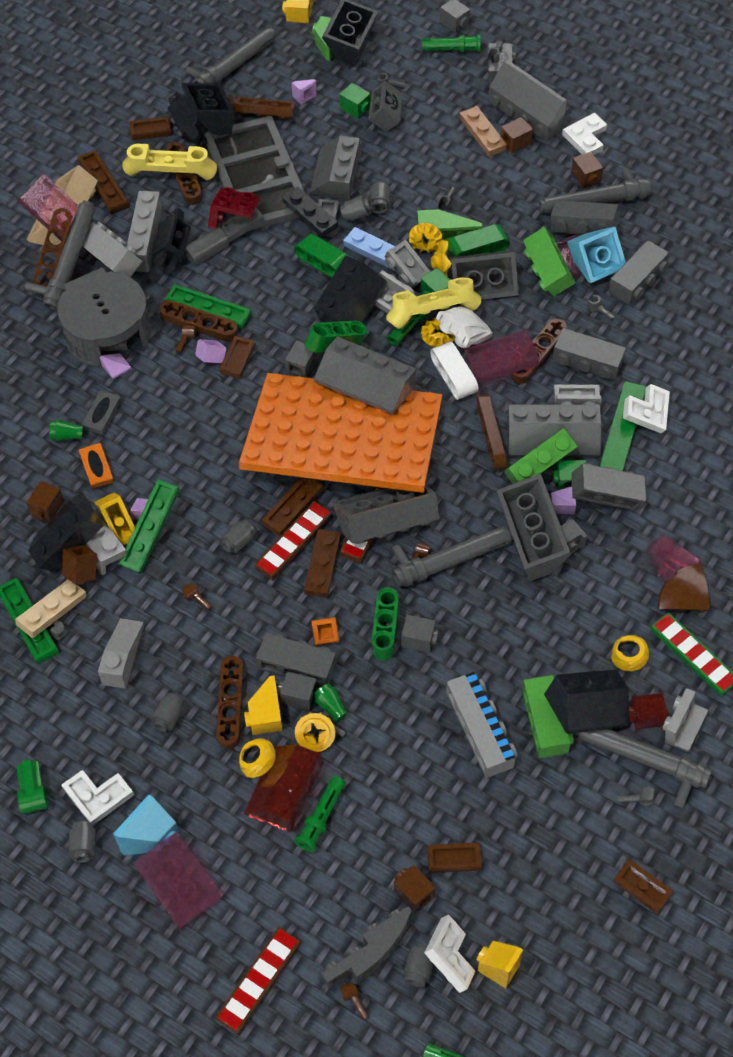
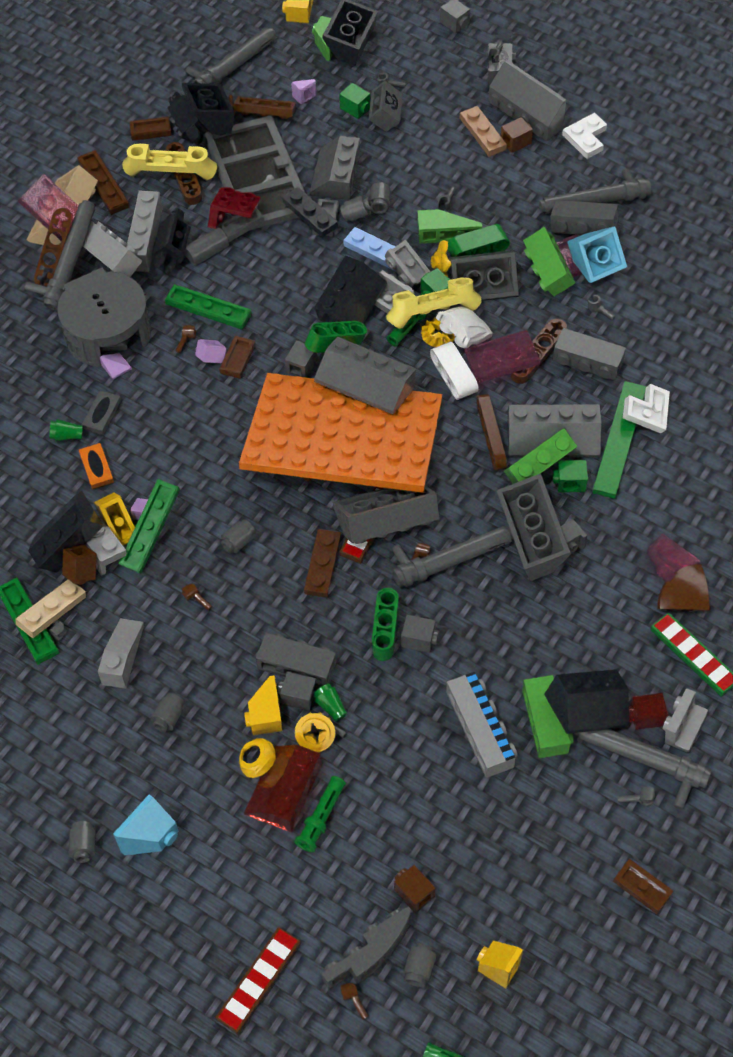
green piece [17,760,48,814] -> none
reddish brown brick [26,481,64,522] -> none
white plate [61,770,134,825] -> none
clear pink tile [133,831,223,929] -> none
reddish brown beam [160,300,238,342] -> none
reddish brown beam [216,656,244,749] -> none
tile [254,501,333,581] -> none
reddish brown plate [262,477,324,537] -> none
green beam [294,234,348,278] -> none
orange slope [311,617,339,645] -> none
yellow gear [409,223,443,253] -> none
green pin [422,34,481,53] -> none
white plate [424,914,475,993] -> none
reddish brown tile [427,842,482,873] -> none
lavender slope [550,487,576,514] -> none
light grey bracket [554,385,602,407] -> none
reddish brown brick [571,151,603,189] -> none
brick [571,463,646,510] -> none
brick [609,240,669,305] -> none
yellow piece [611,635,649,671] -> none

